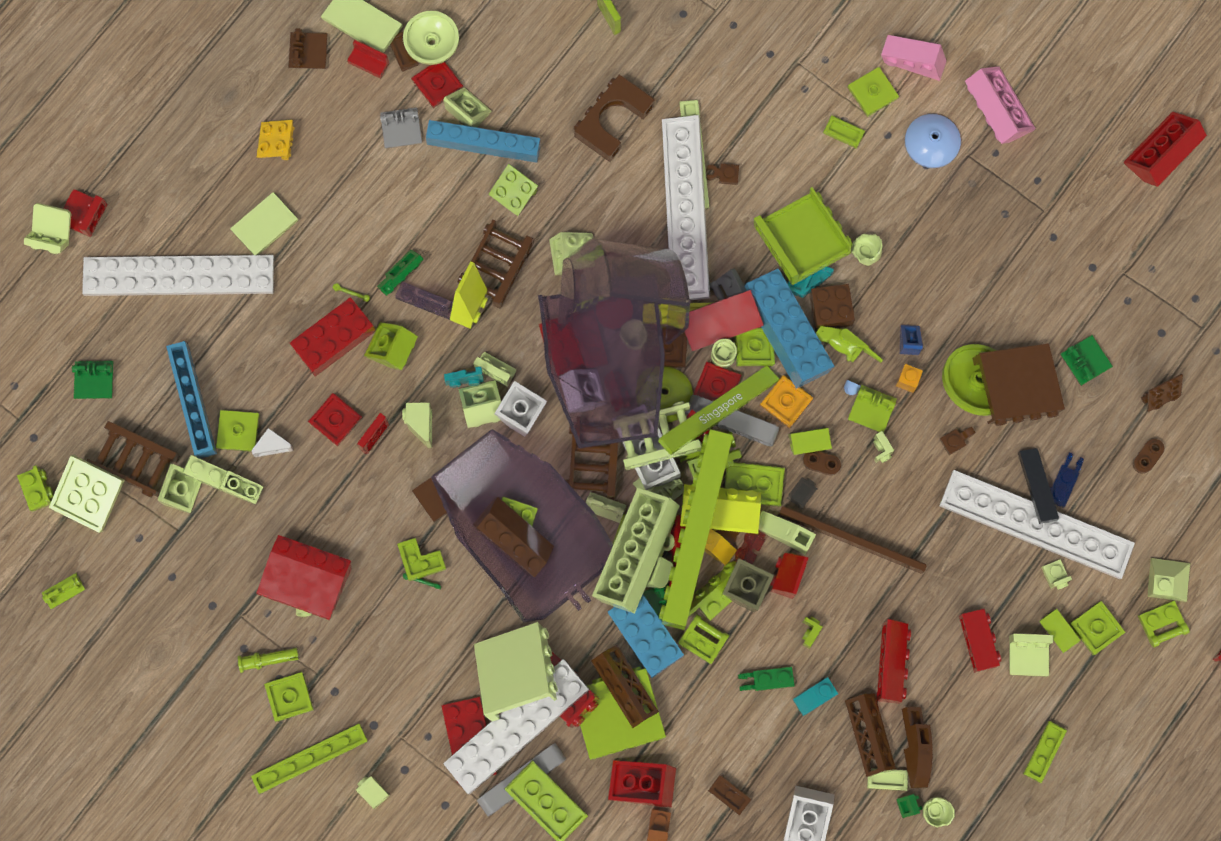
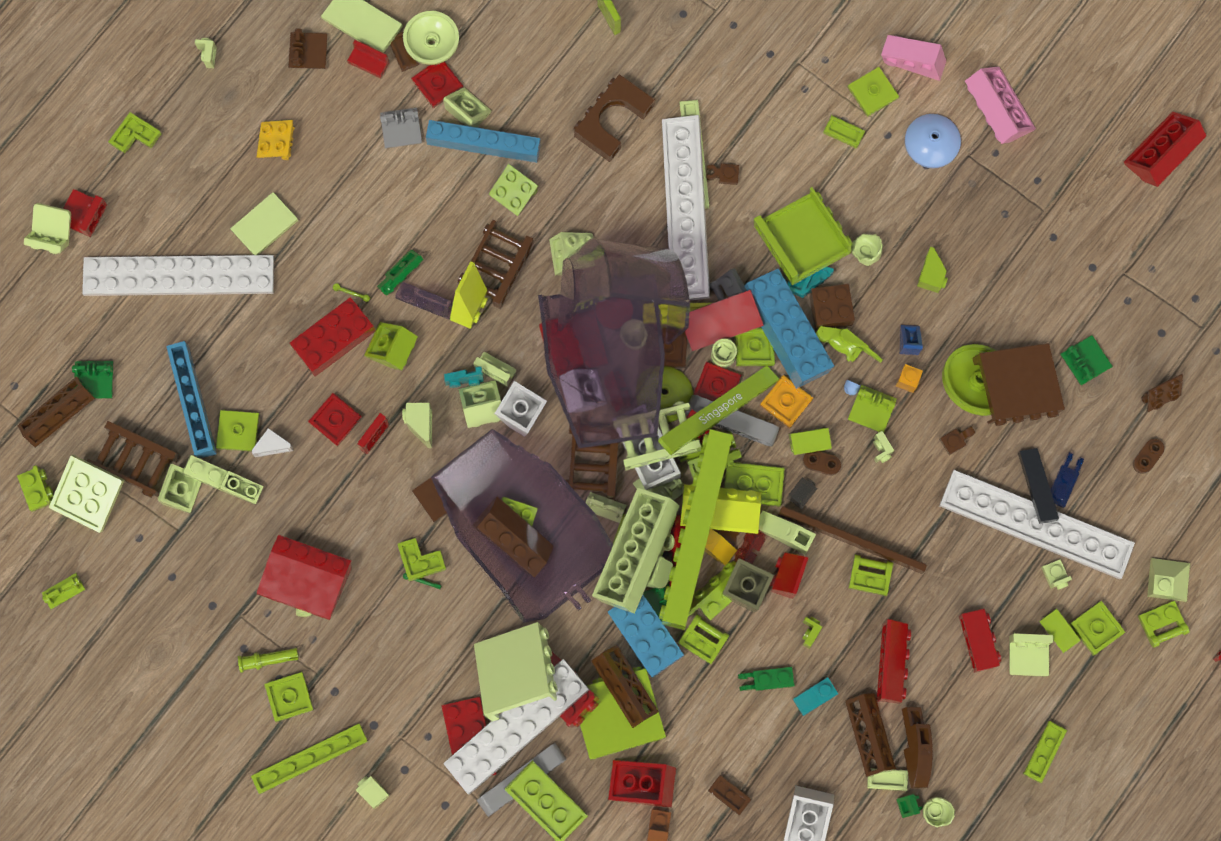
none -> reddish brown fence [17,376,94,448]
none -> lime plate [108,112,162,154]
none -> yellowish green bracket [195,38,217,68]
none -> lime plate [848,554,893,596]
none -> lime slope [917,247,948,293]

